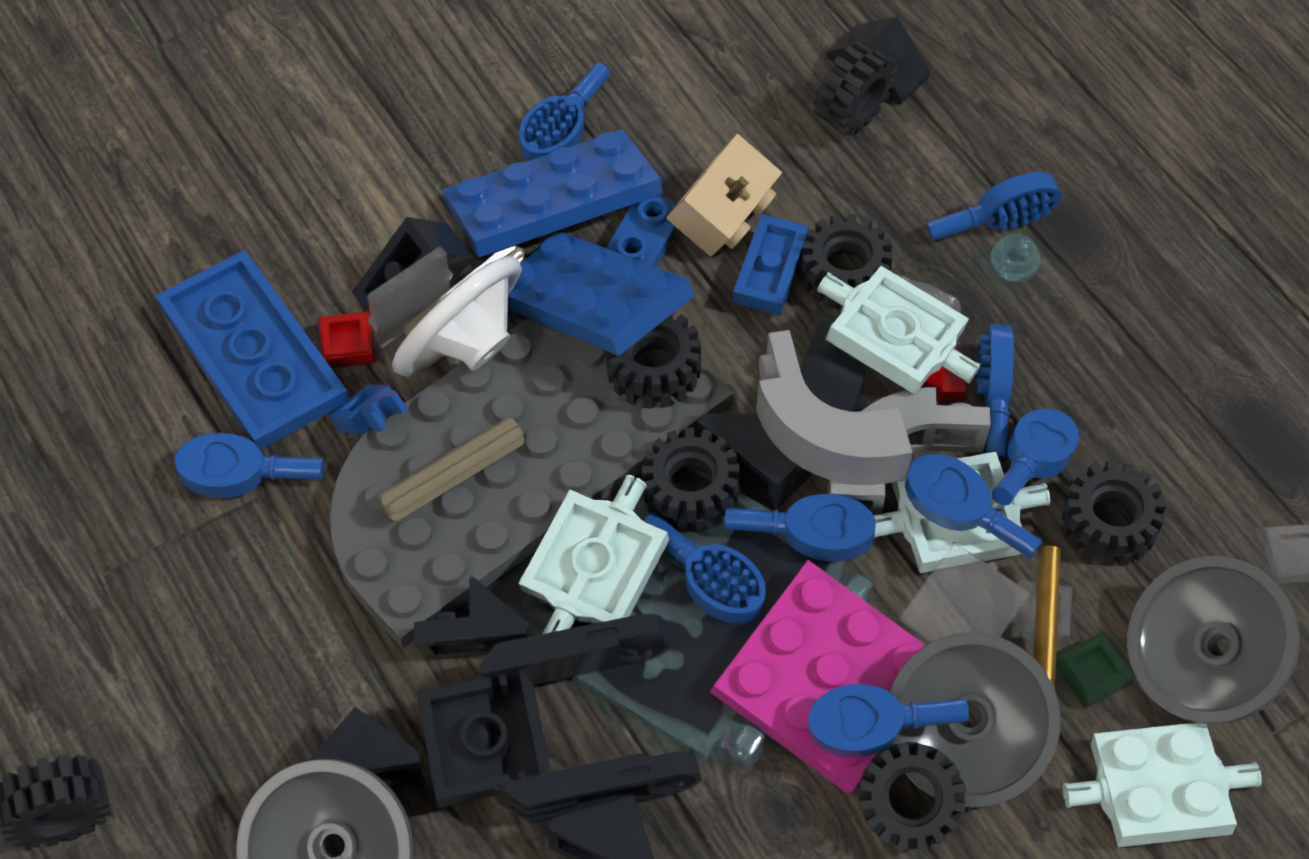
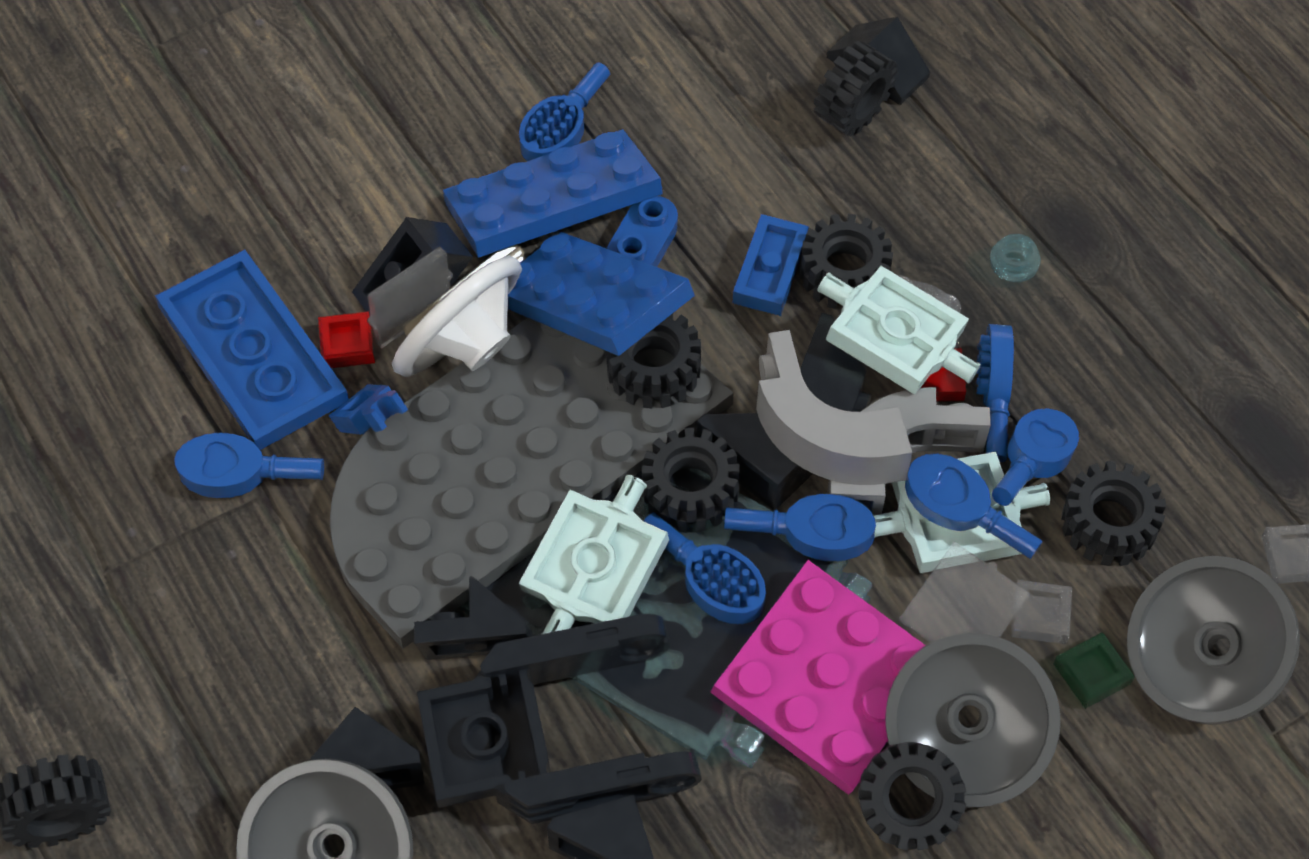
dark tan axle [379,417,524,521] -> none
tan brick [666,133,782,257] -> none
blue piece [807,684,969,757] -> none
blue piece [926,172,1062,241] -> none
pearl gold bar [1033,546,1061,767] -> none
light aqua plate [1063,723,1262,847] -> none

